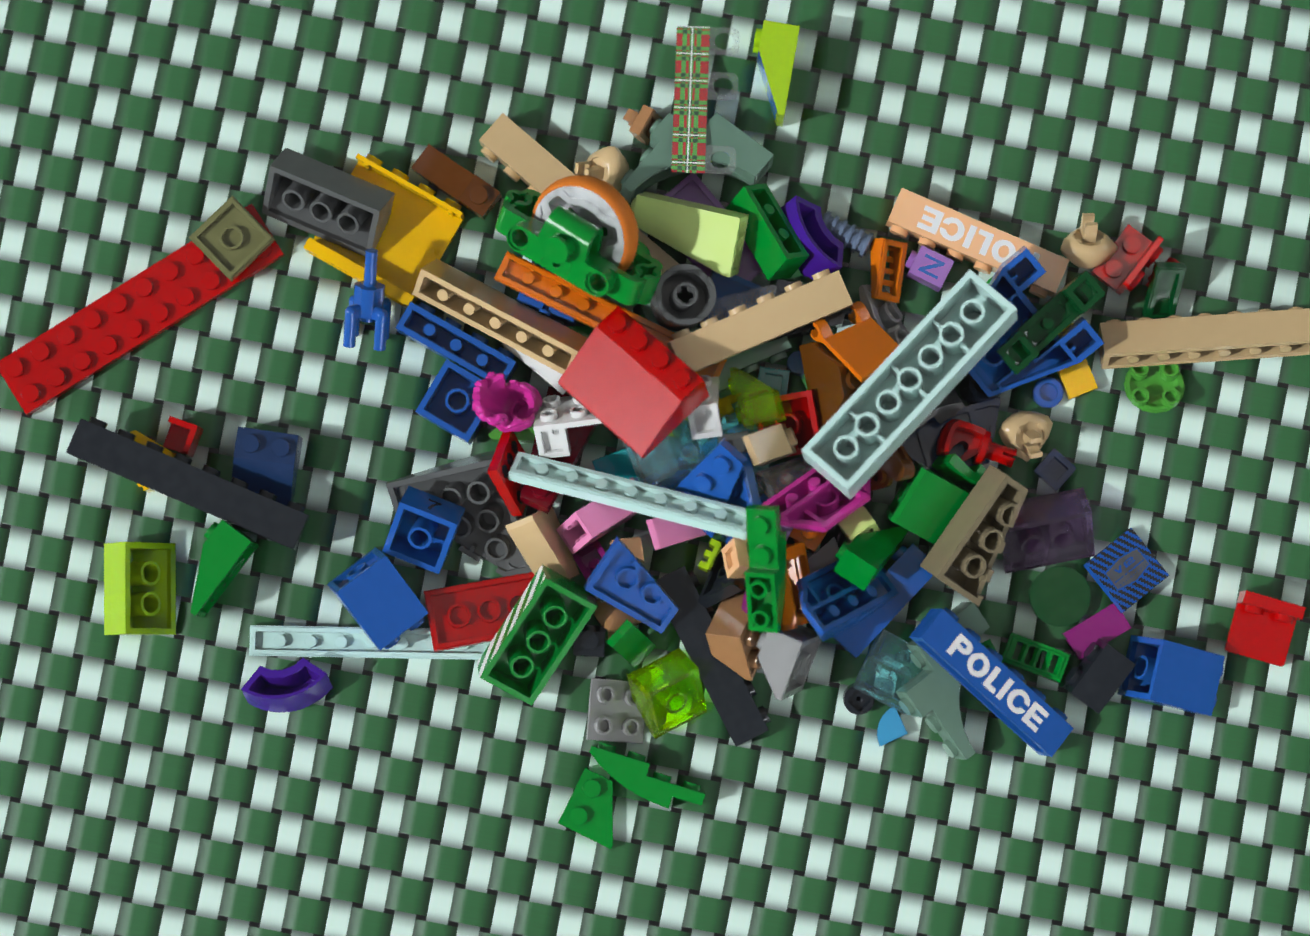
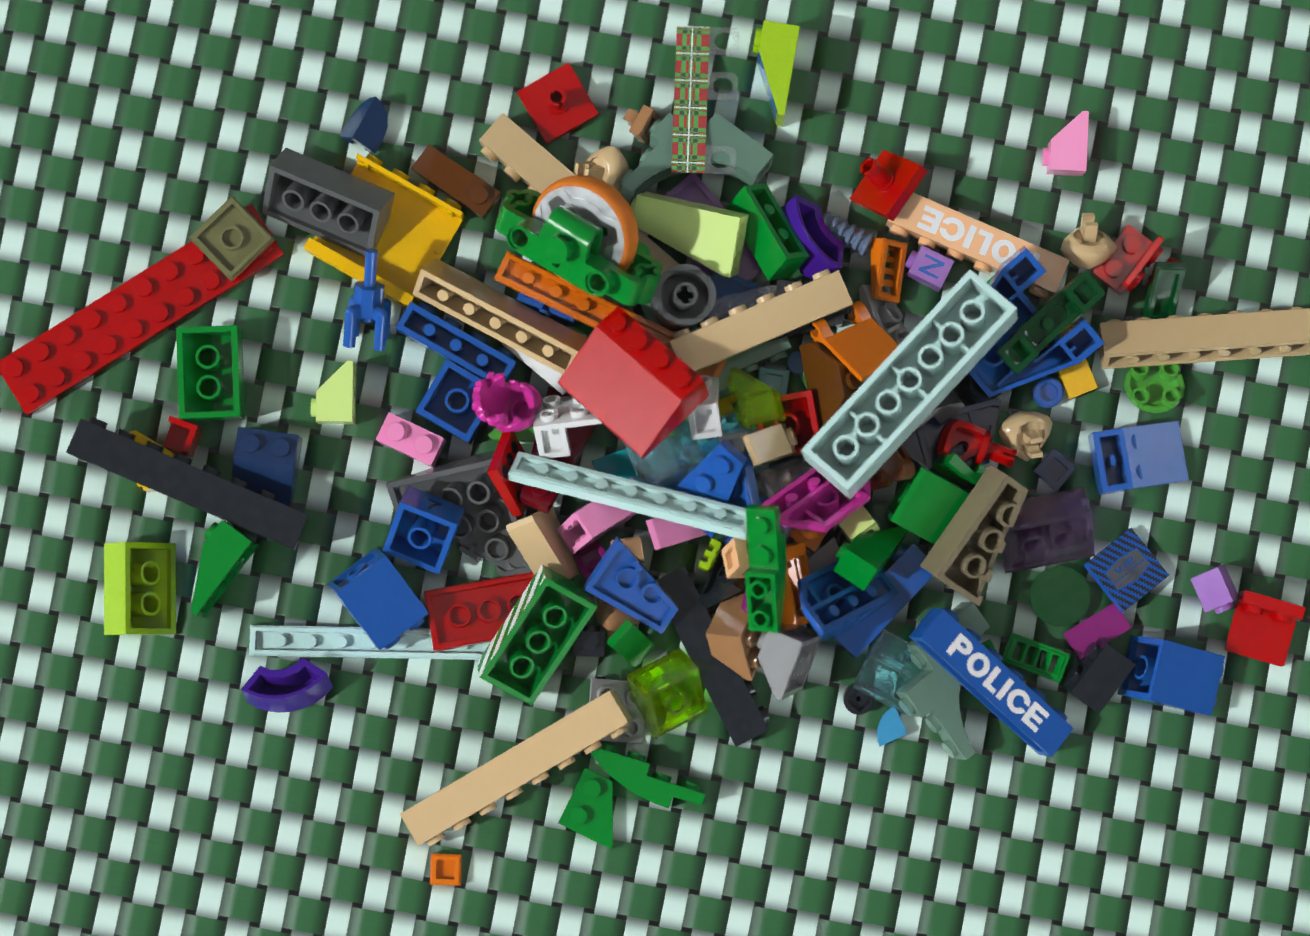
none -> green slope [176,325,245,421]
none -> yellowish green slope [311,361,356,424]
none -> dark blue brick [339,96,388,153]
none -> bright pink brick [376,412,447,468]
none -> tan brick [400,689,633,847]
none -> orange tile [430,853,462,885]
none -> red tile [517,62,599,145]
none -> red tile [849,149,928,221]
none -> bright pink slope [1042,111,1089,176]
none -> slope [1088,421,1189,496]
none -> medium lavender brick [1191,564,1239,614]

